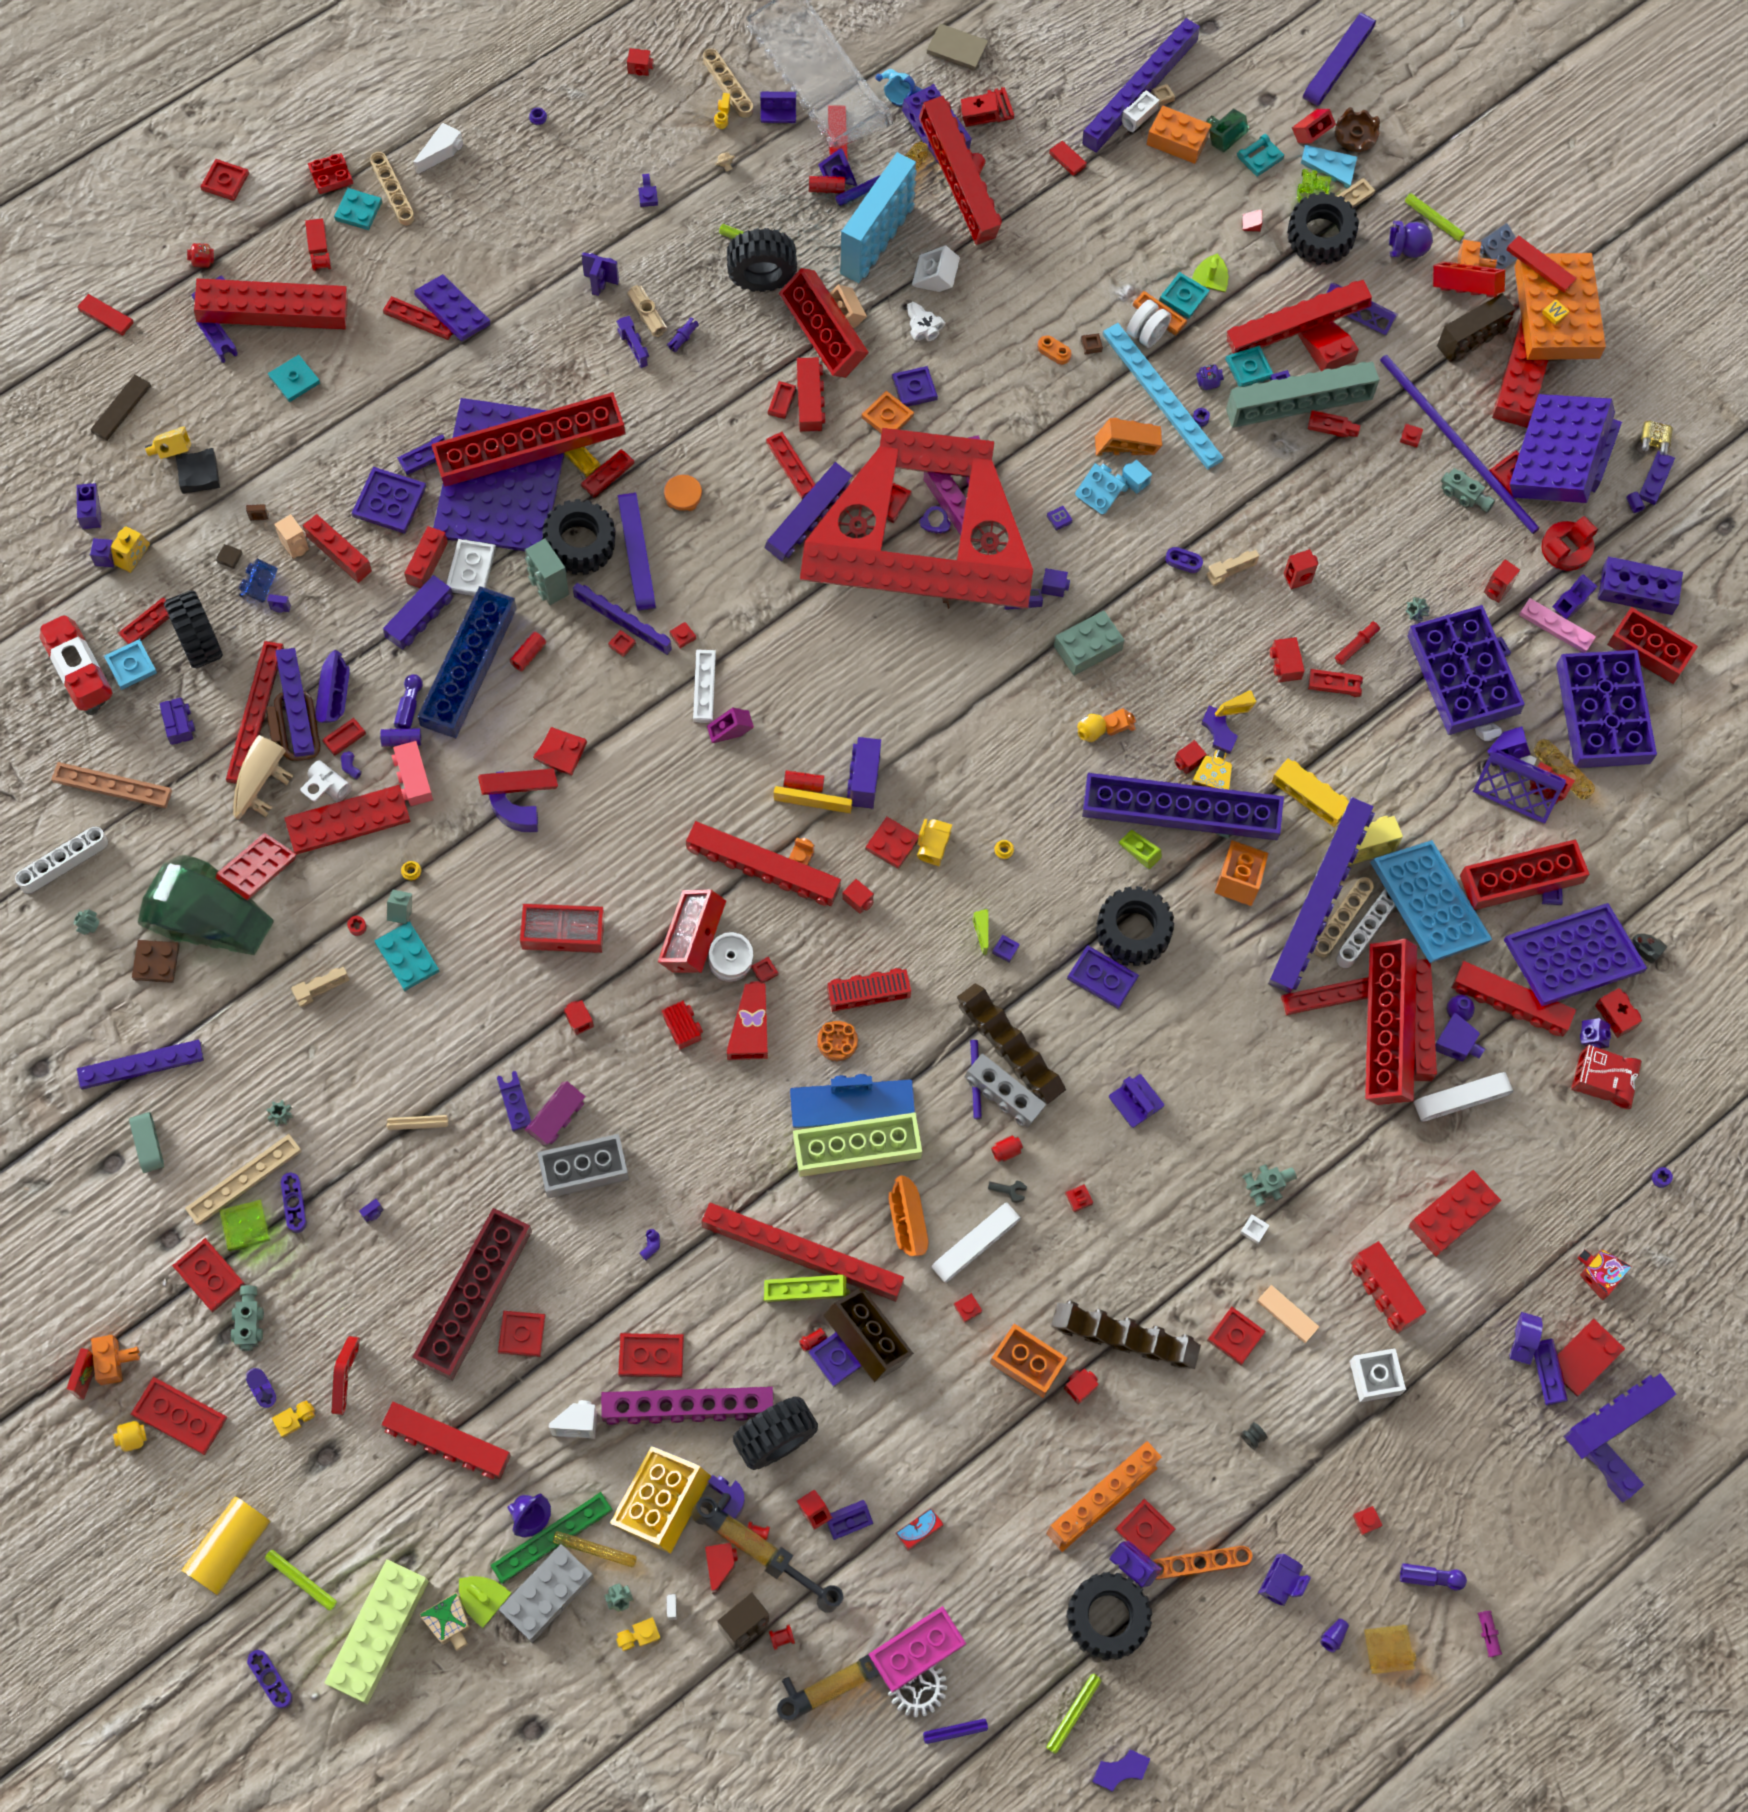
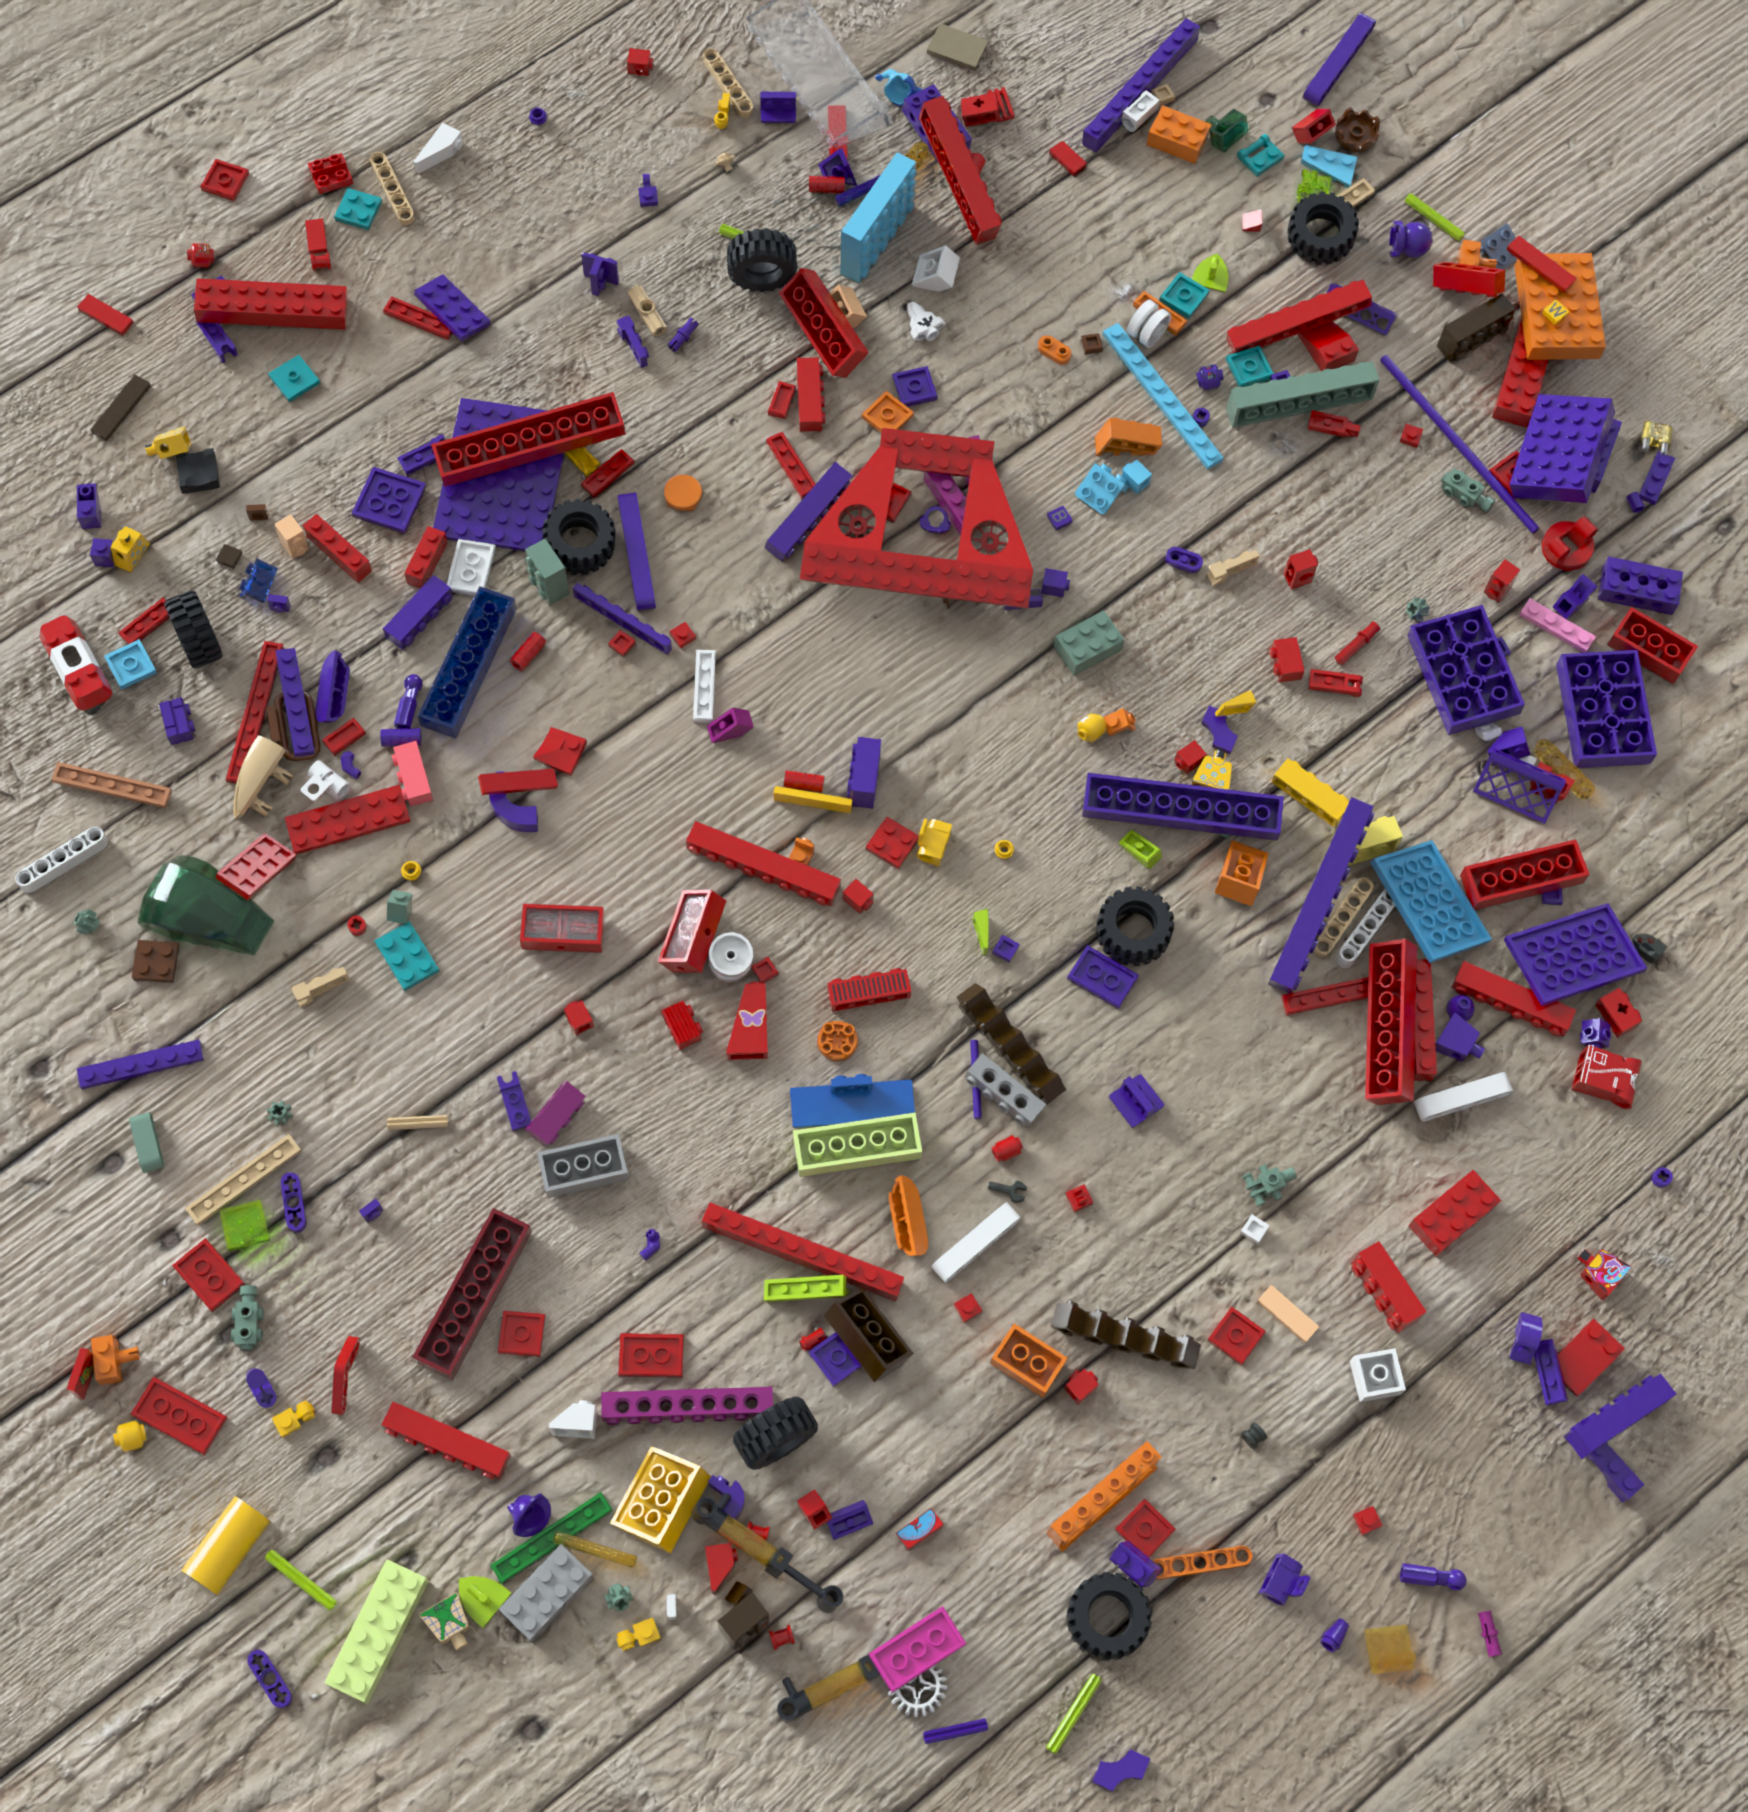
none -> dark brown tile [725,1581,753,1606]

